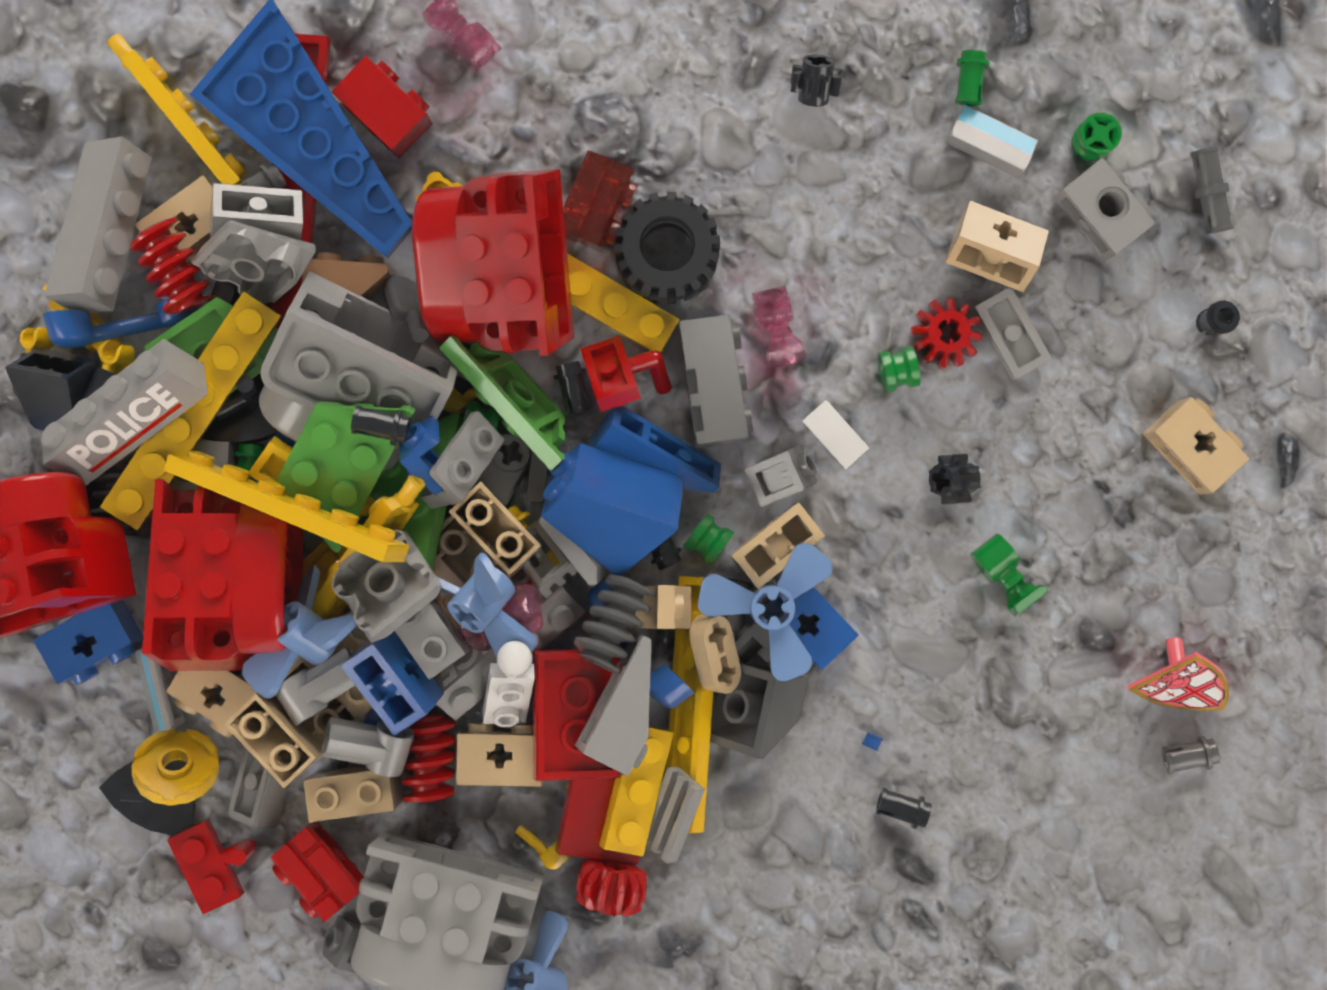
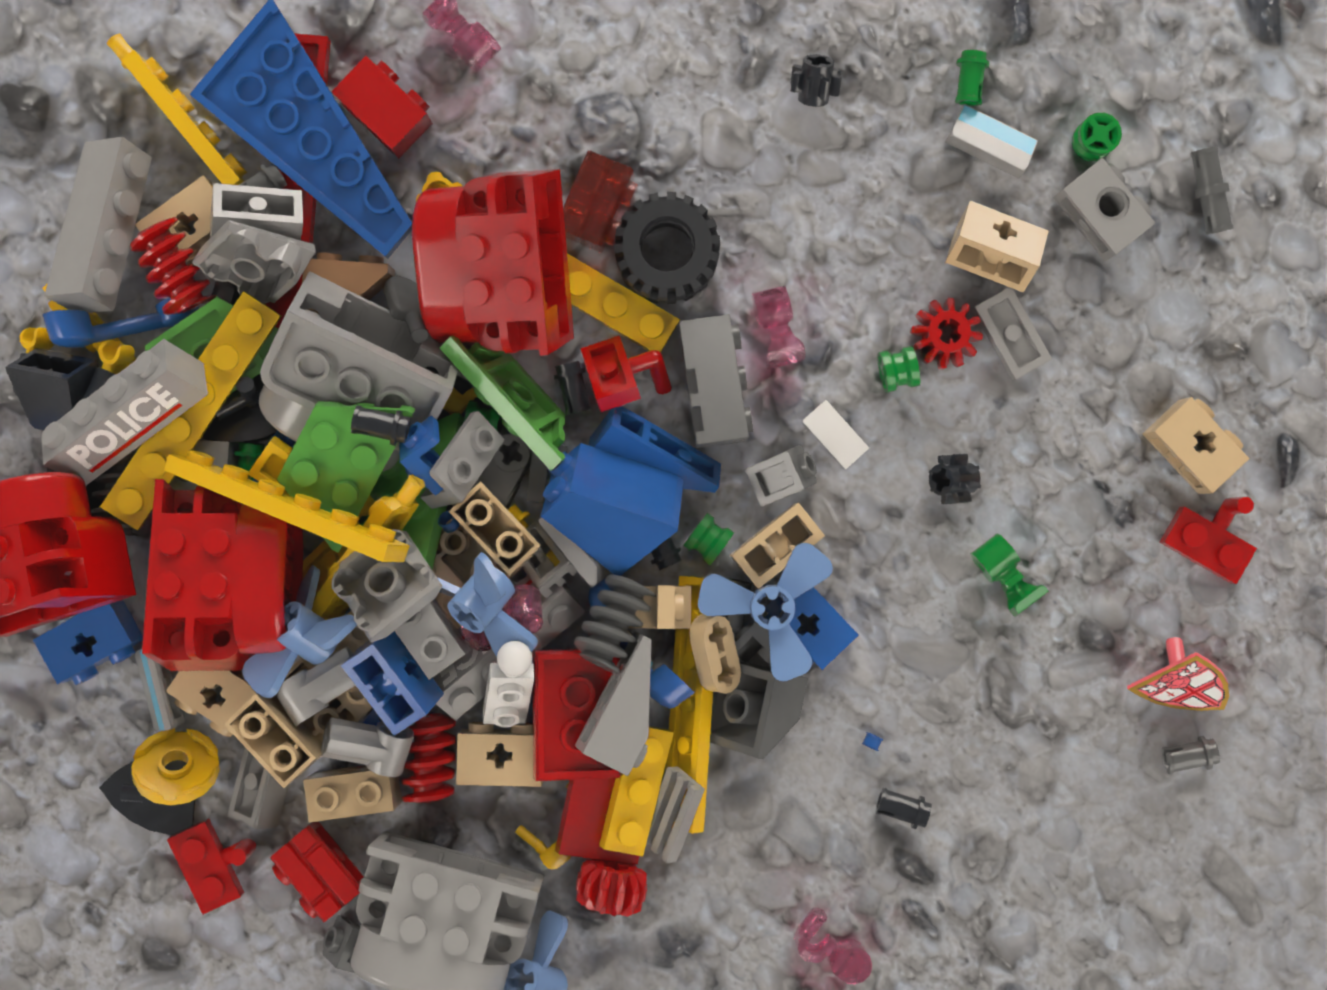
black pin [1196,300,1240,336] -> none
none -> blue piece [438,510,460,533]
none -> clear pink leg [794,908,872,984]
none -> red plate [1159,497,1257,584]

